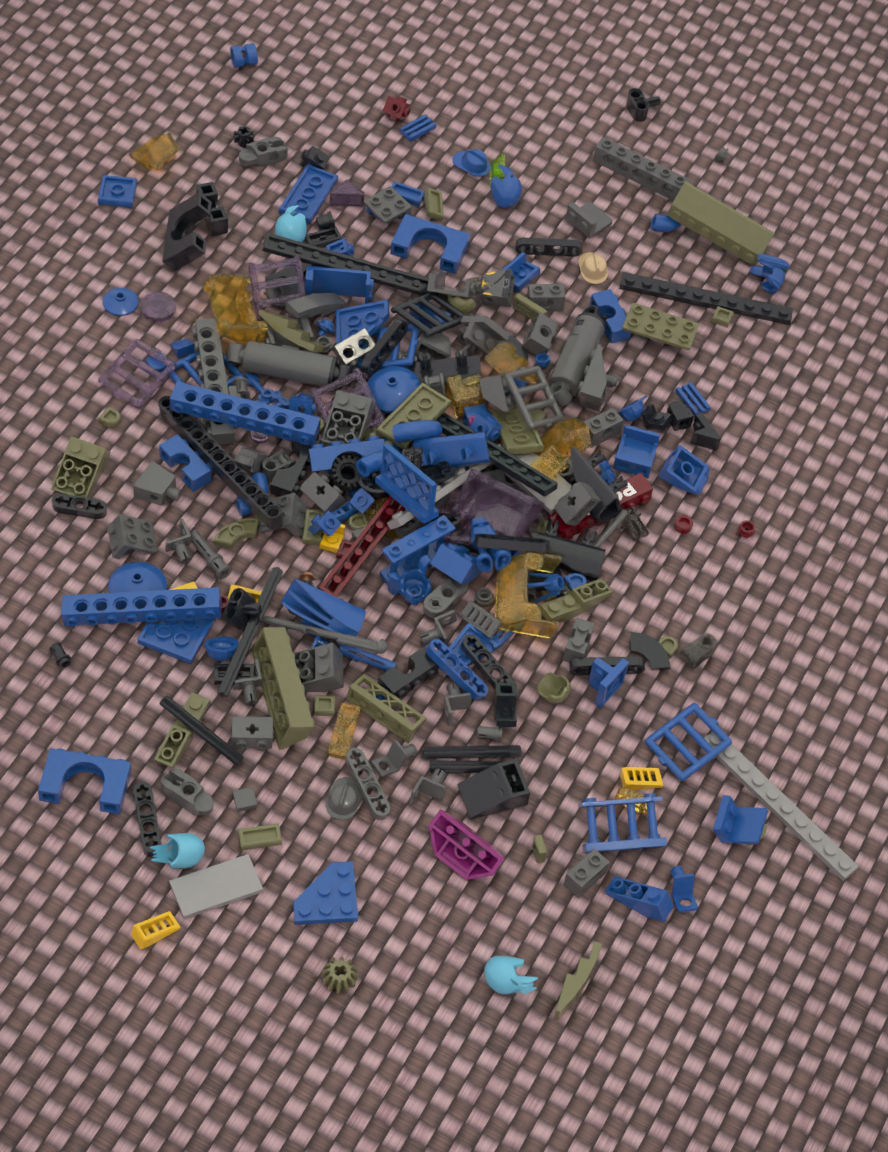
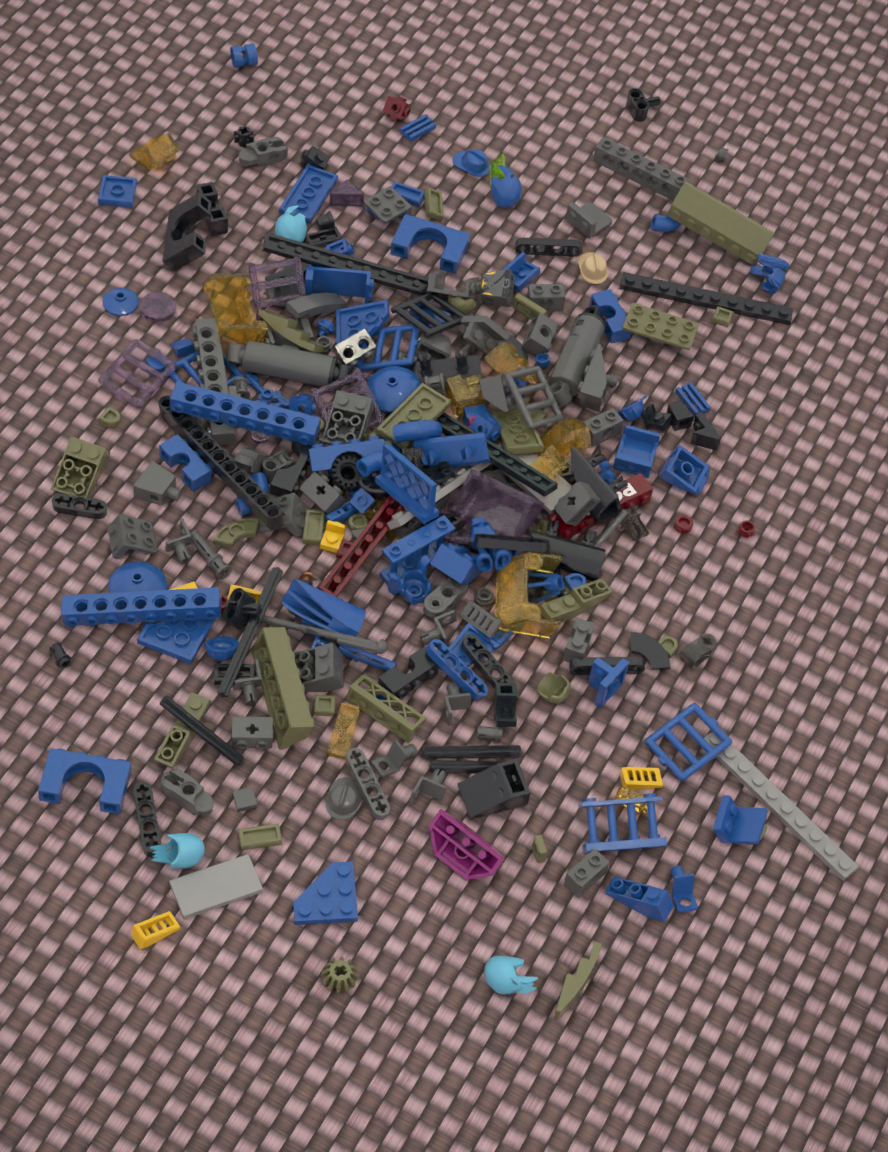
blue bracket [308,510,341,537] -> none
black beam [361,319,408,375] -> none

